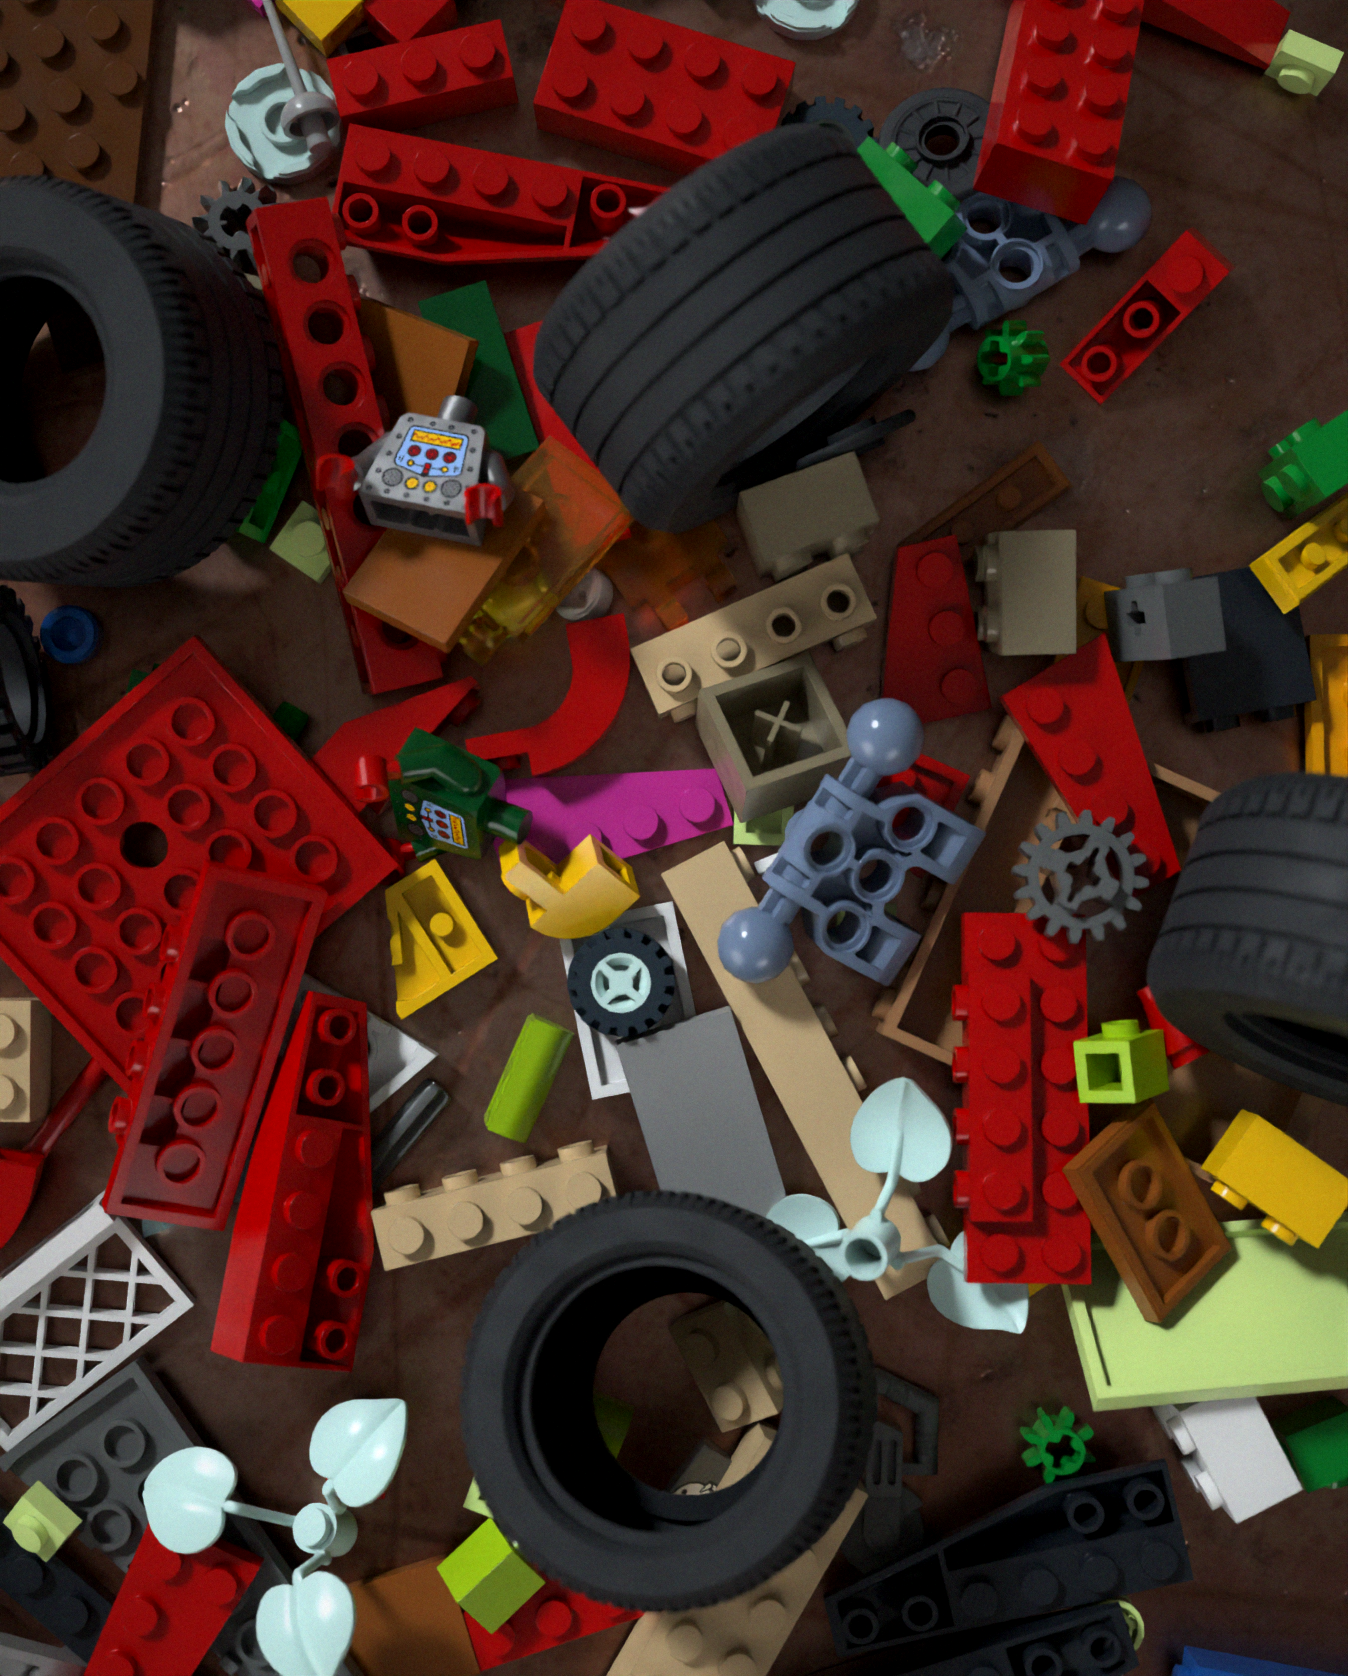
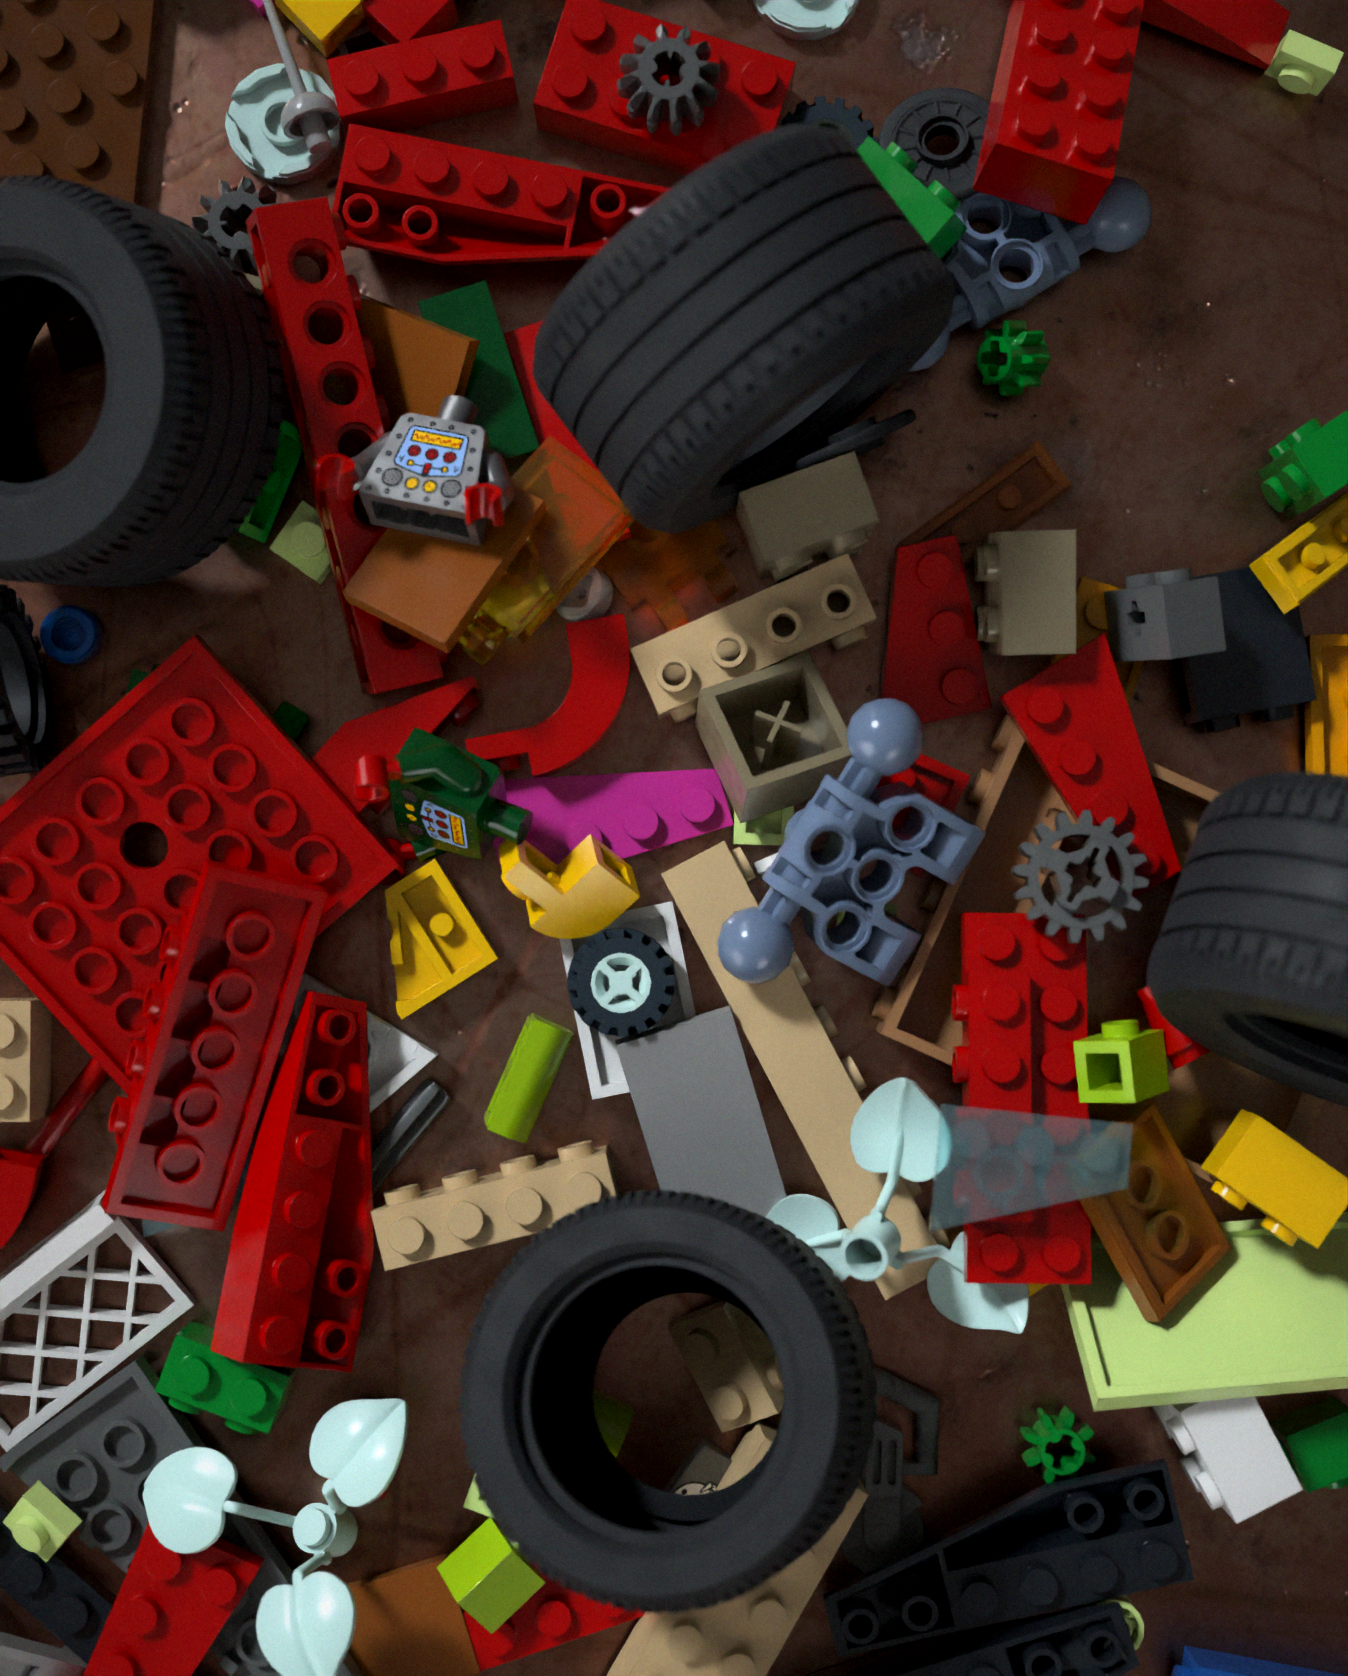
red slope [1059,227,1236,405] -> none
none -> green brick [155,1320,299,1435]
none -> dark grey gear [617,24,720,137]
none -> clear light blue wing [929,1104,1133,1231]

